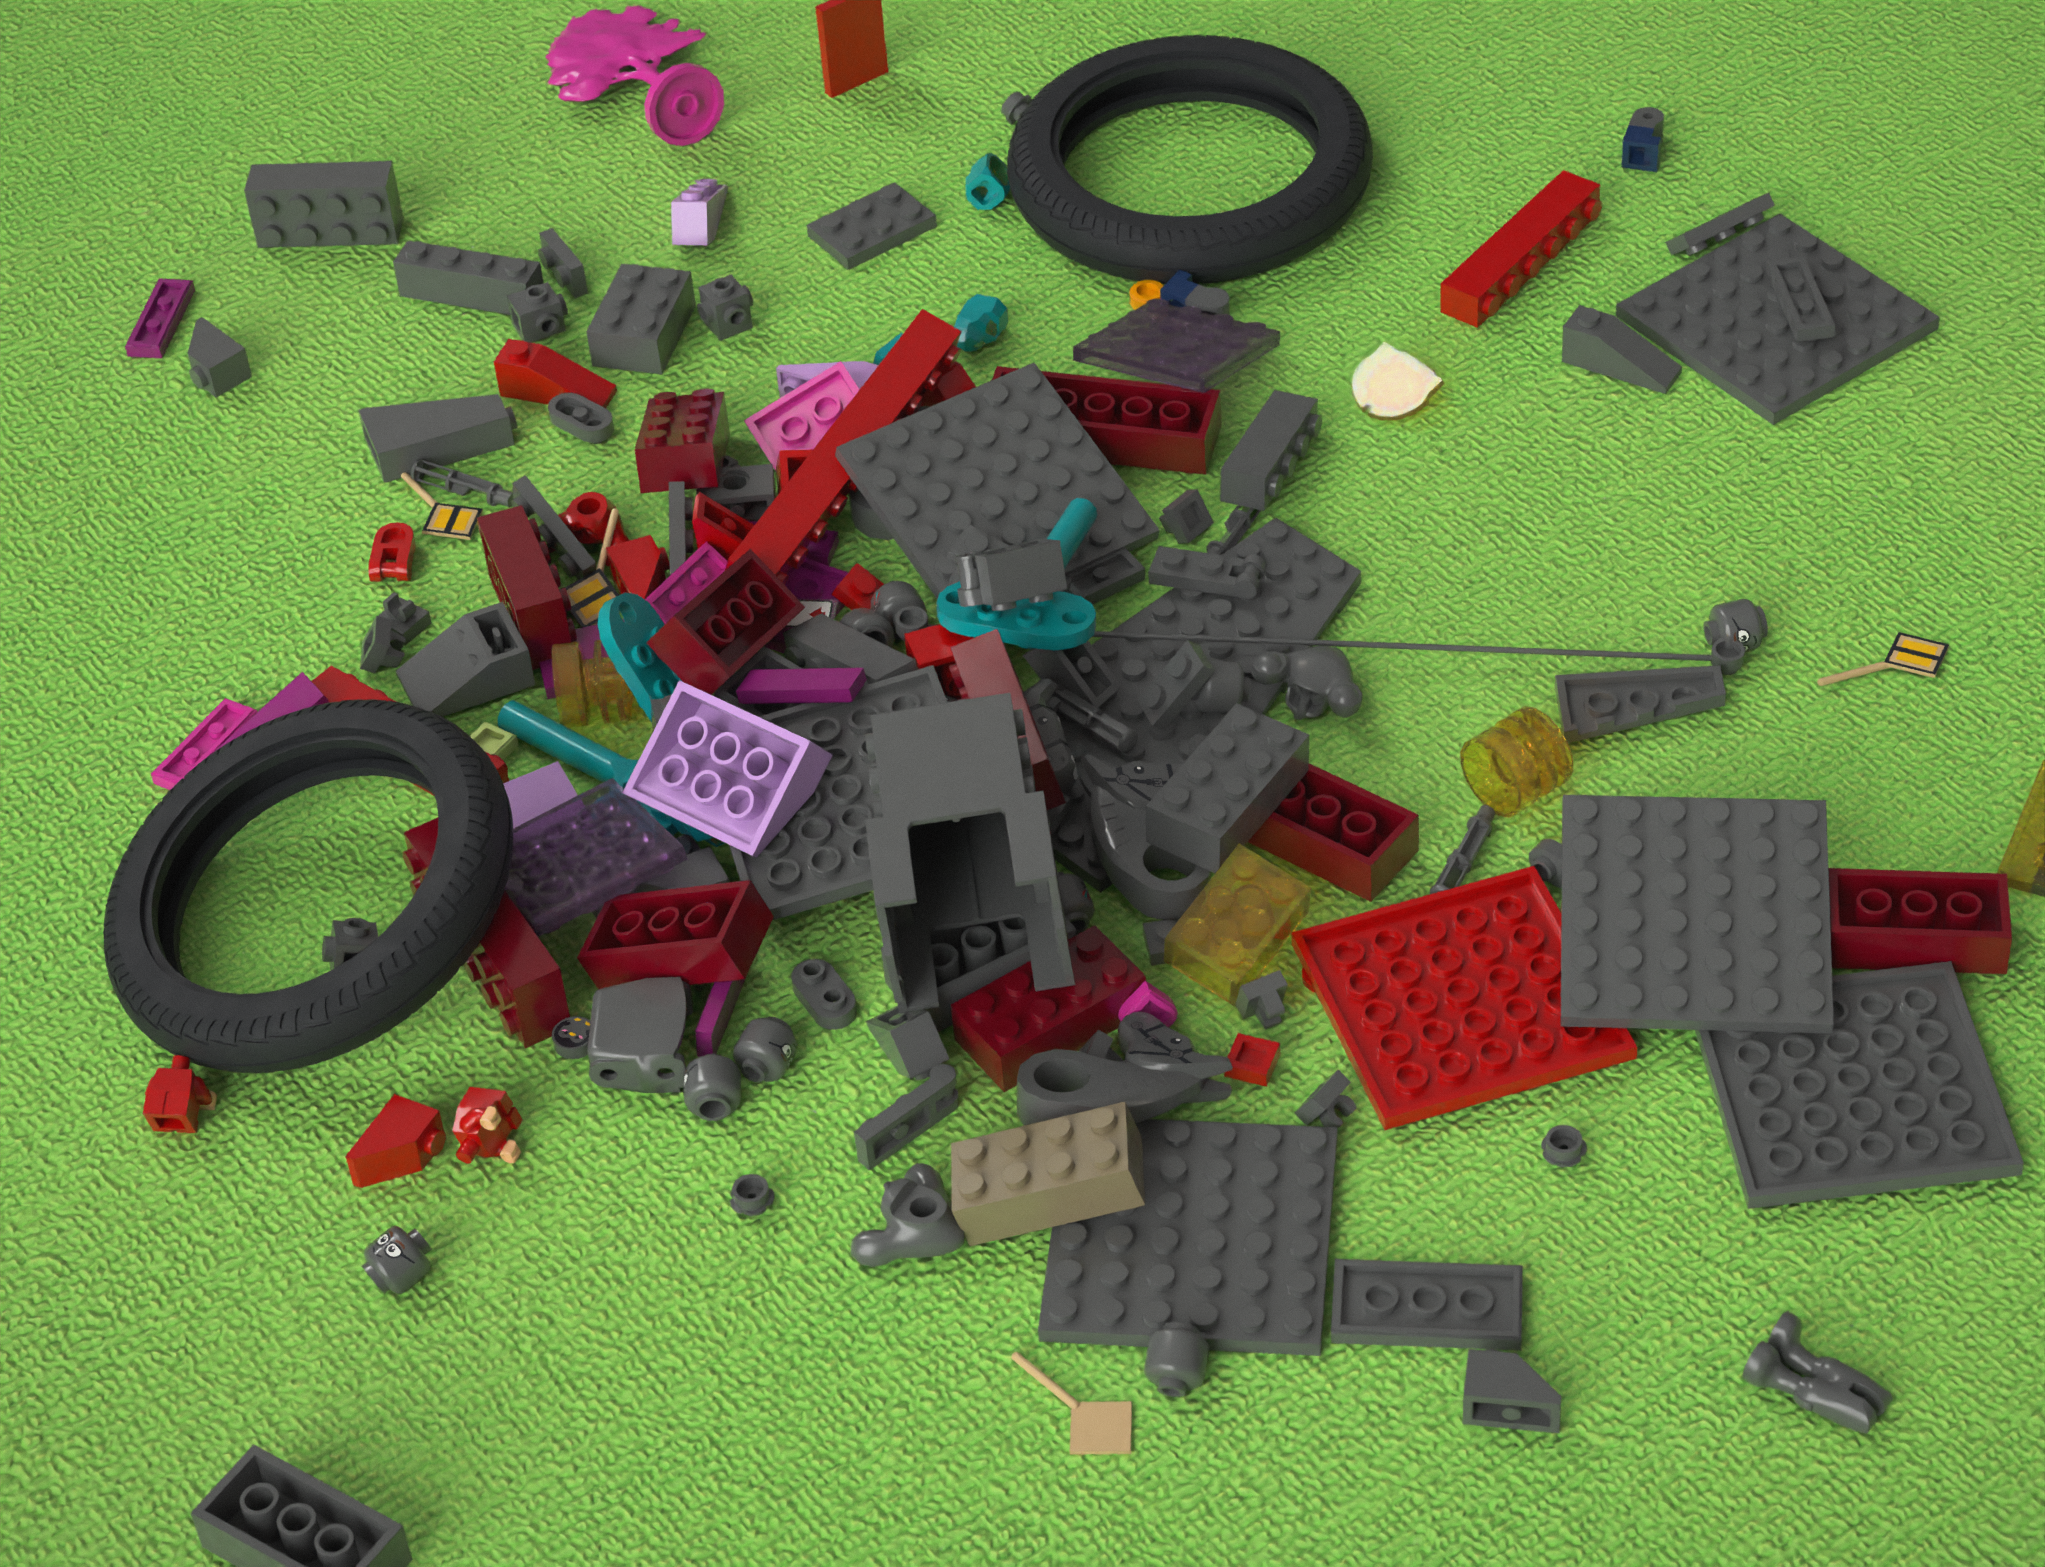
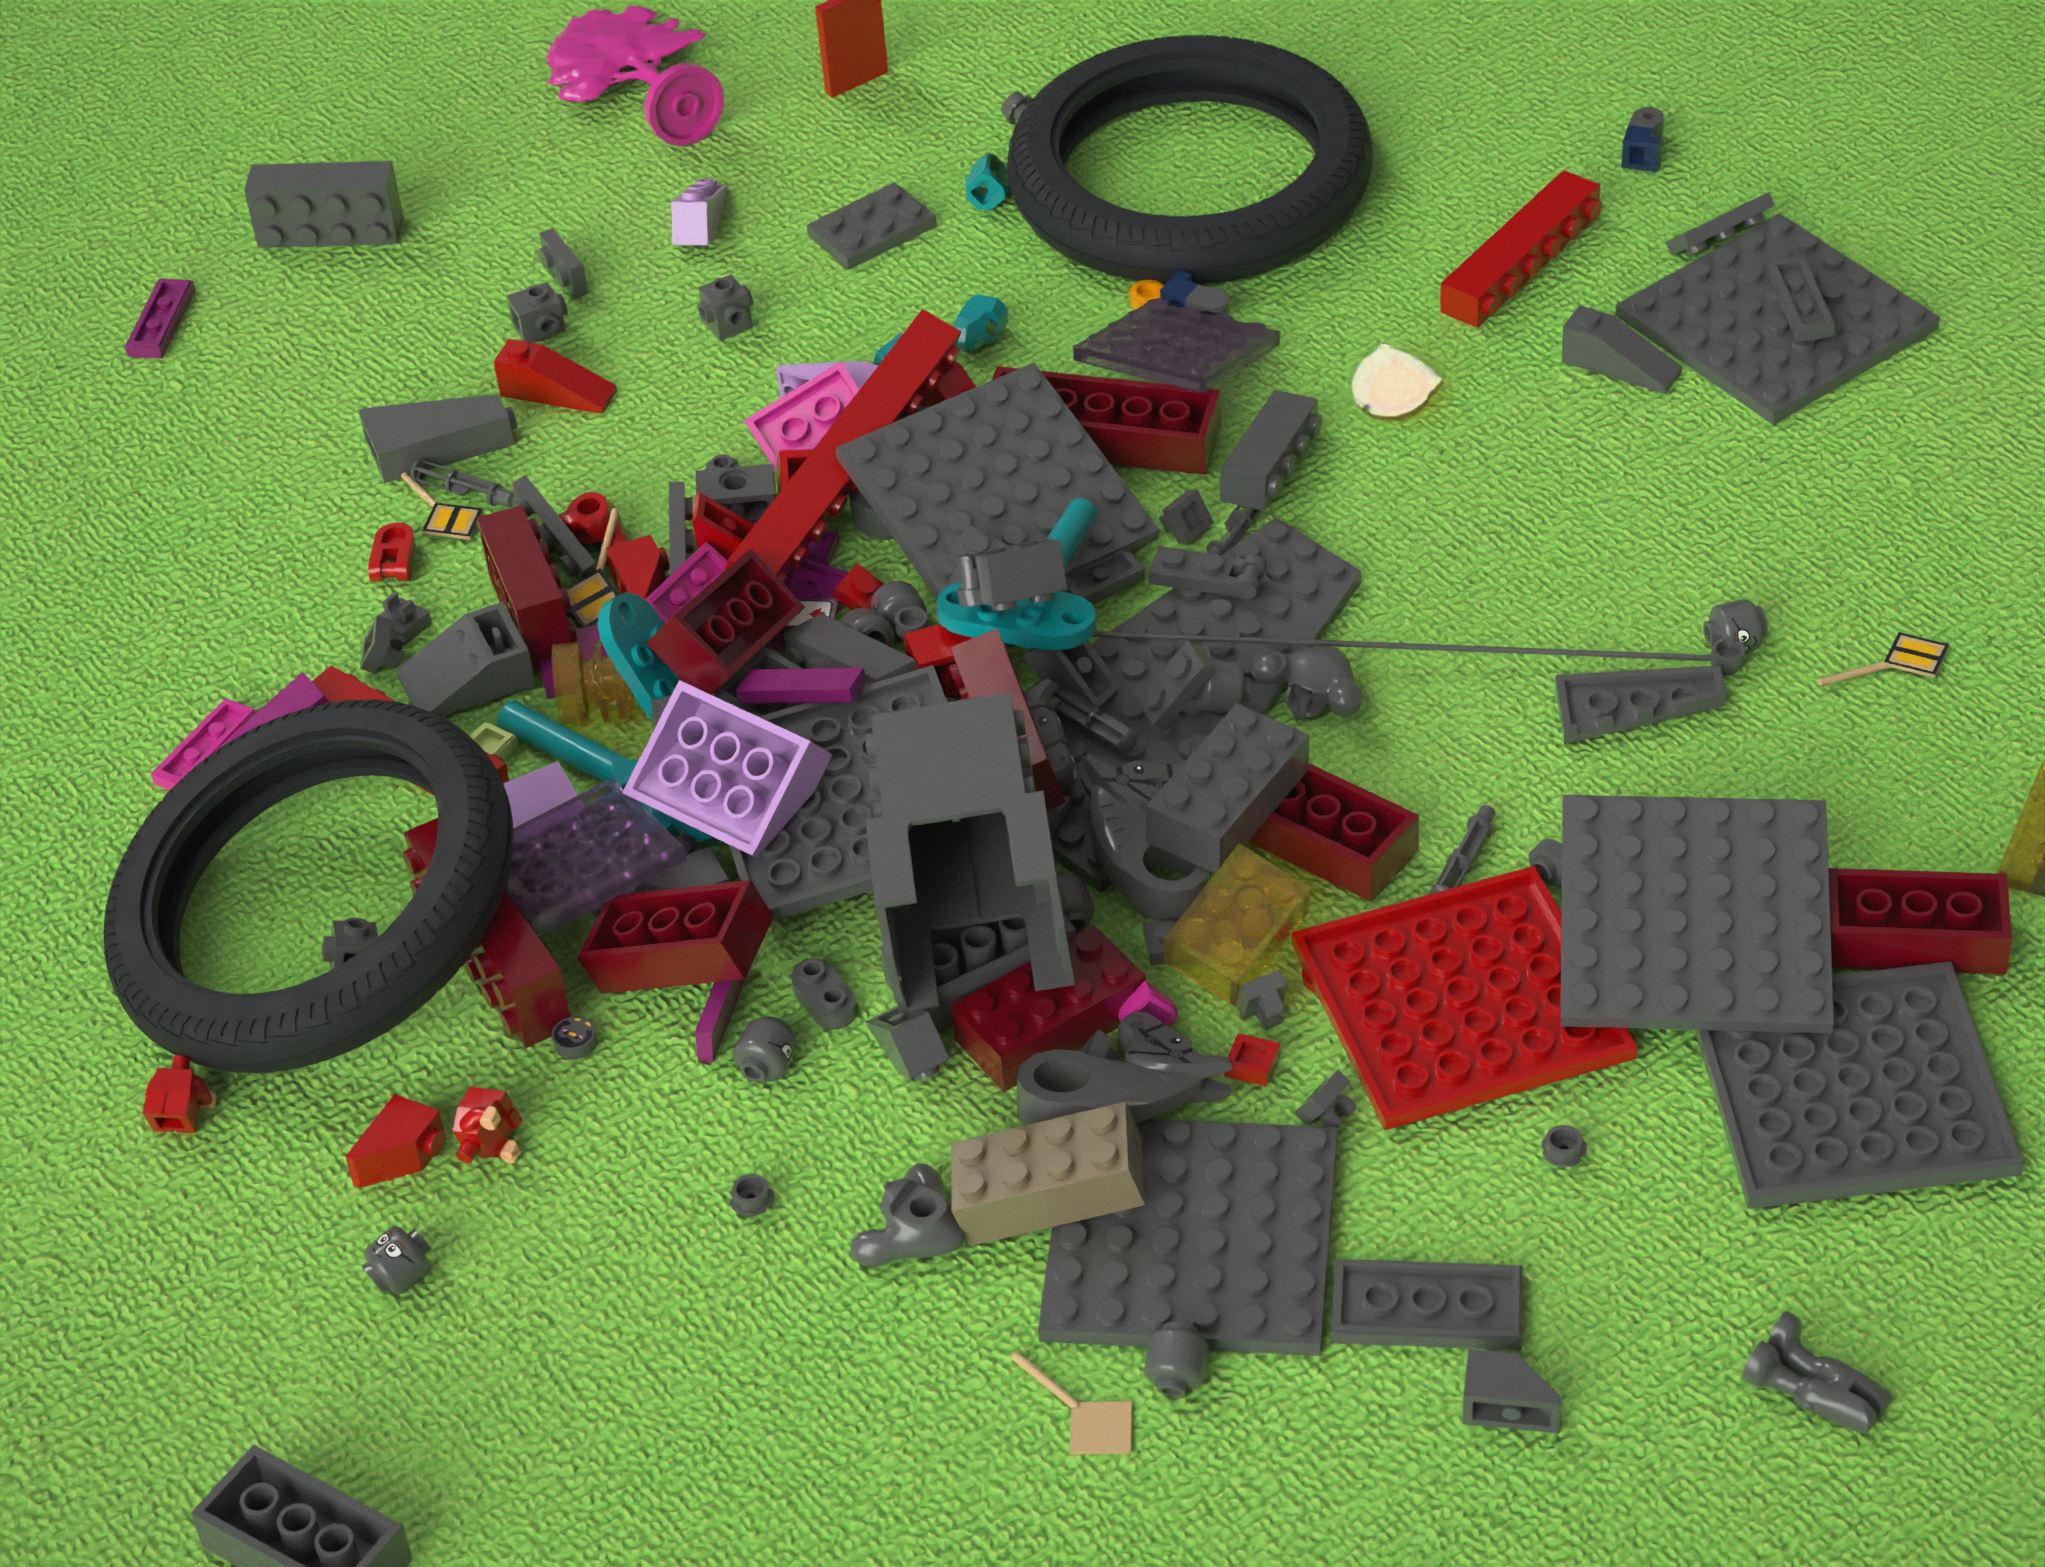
dark grey slope [187,317,252,398] -> none
dark grey brick [393,240,544,315] -> none
dark grey plate [548,393,614,444] -> none
dark grey brick [586,264,696,375] -> none
dark grey piece [587,977,694,1093] -> none
dark red brick [634,388,730,493] -> none
dark grey head [683,1054,741,1121] -> none
dark grey plate [854,1064,959,1171] -> none
clear yellow wheel [1460,706,1573,818] -> none

